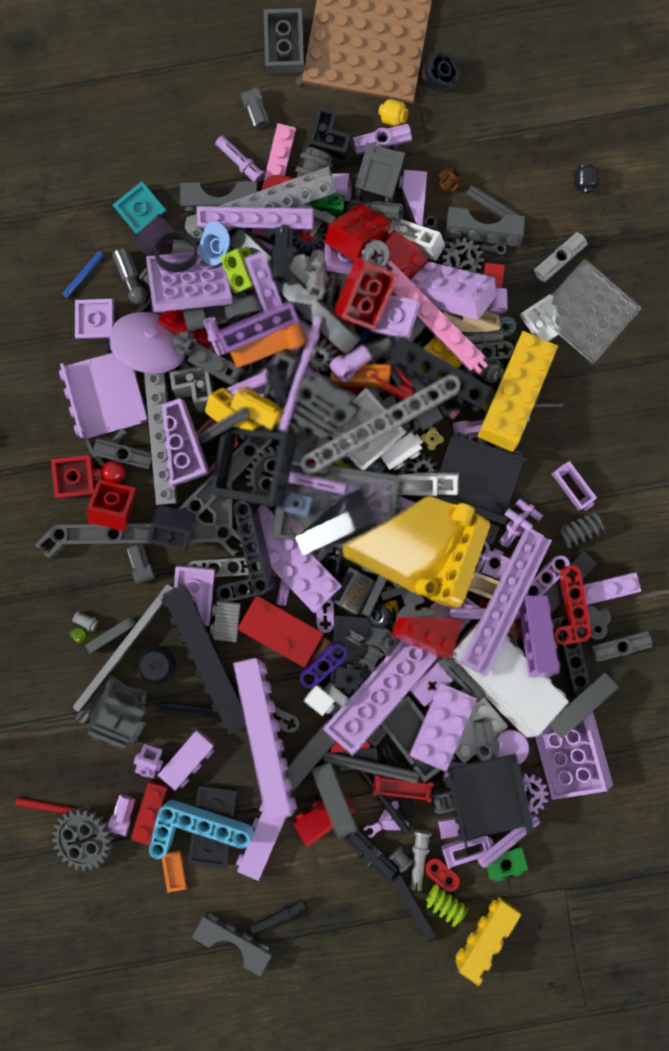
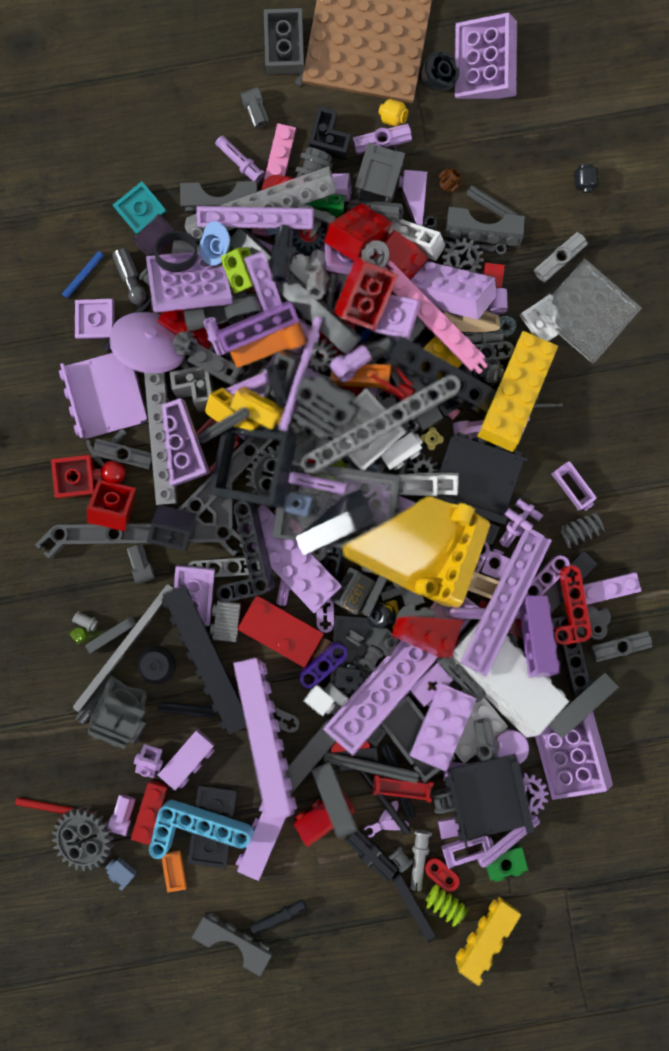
none -> sand blue brick [105,857,137,891]
none -> lavender slope [455,13,517,99]

